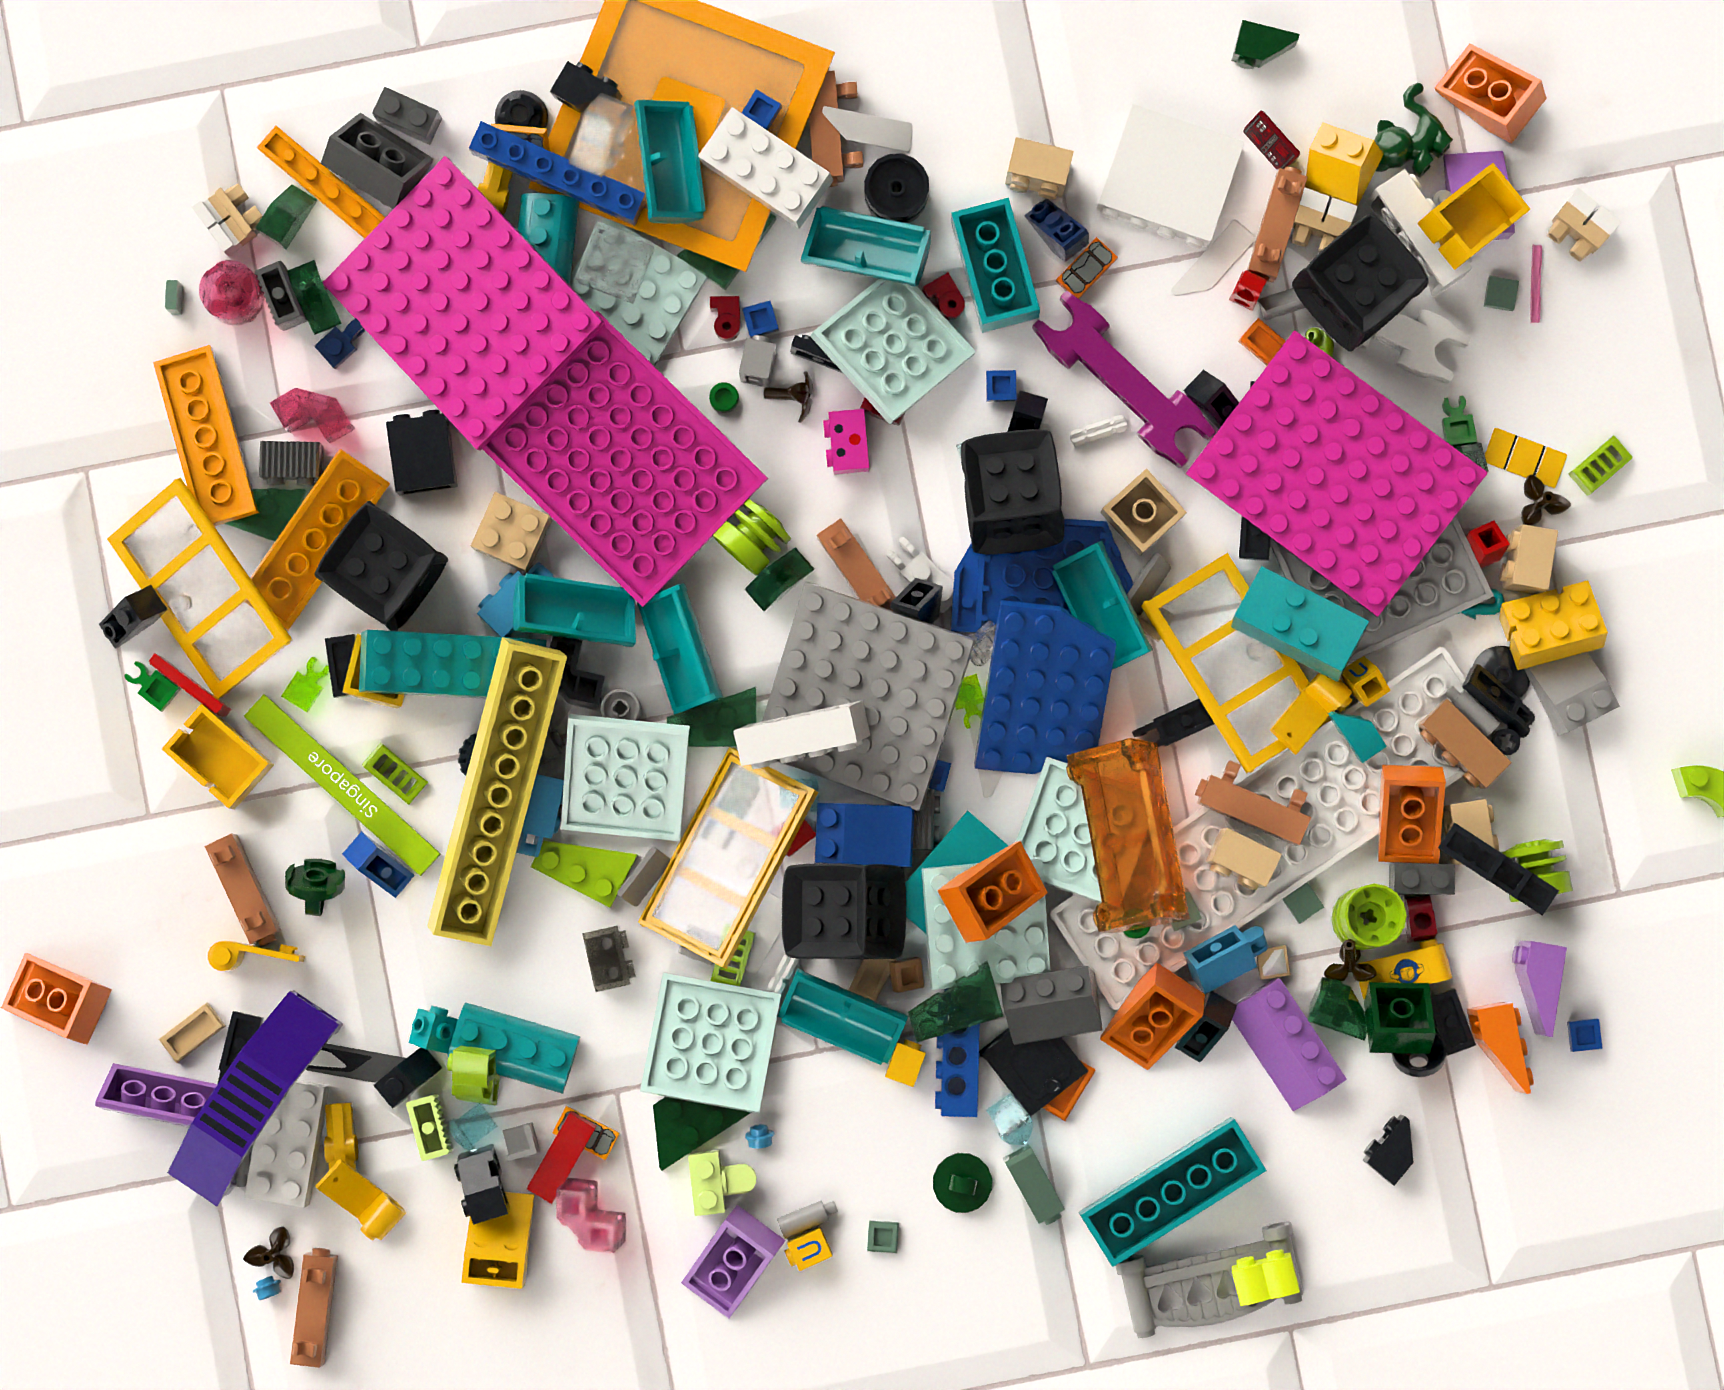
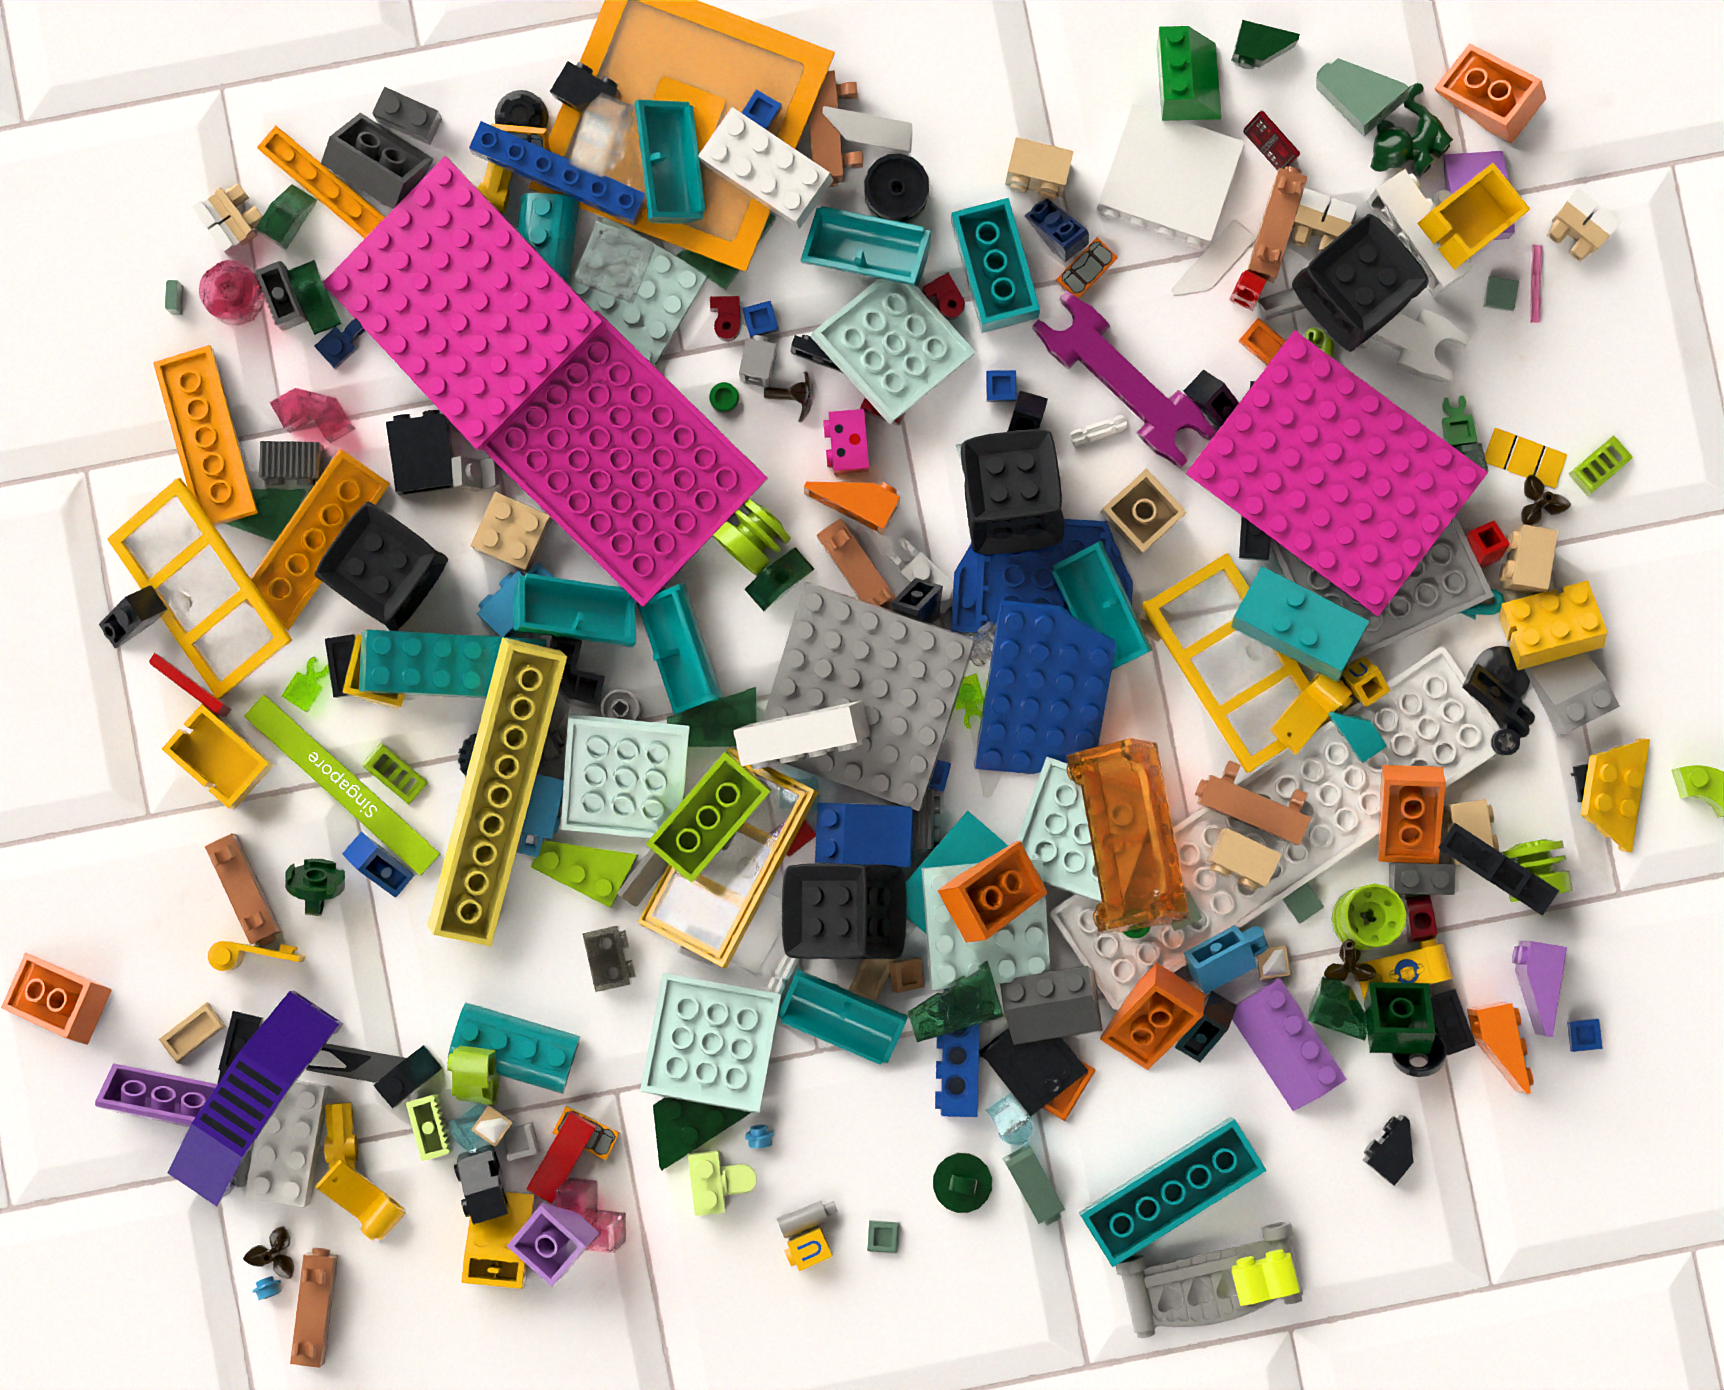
green plate [124,661,181,712] -> none
teal brick [408,1005,458,1054] -> none
medium lavender slope [681,1205,786,1319] -> none
lime slope [710,924,756,986] -> none
yellow brick [885,1039,926,1087] -> none
light grey slope [1127,552,1171,615] -> none
black hinge [1132,699,1215,755] -> none
yellow slope [1305,122,1384,206] -> none
medium nougat brick [1417,699,1512,789] -> none
light grey cylinder [1444,686,1500,737] -> none
none -> light grey bracket [451,456,499,492]
none -> tile [471,1105,514,1147]
none -> medium lavender slope [507,1203,599,1287]
none -> lime brick [646,750,772,883]
none -> orange slope [803,481,900,535]
none -> green slope [1156,26,1222,121]
none -> sand green slope [1316,58,1409,137]
none -> black pin [1570,764,1588,802]
none -> yellow wing [1580,738,1650,853]

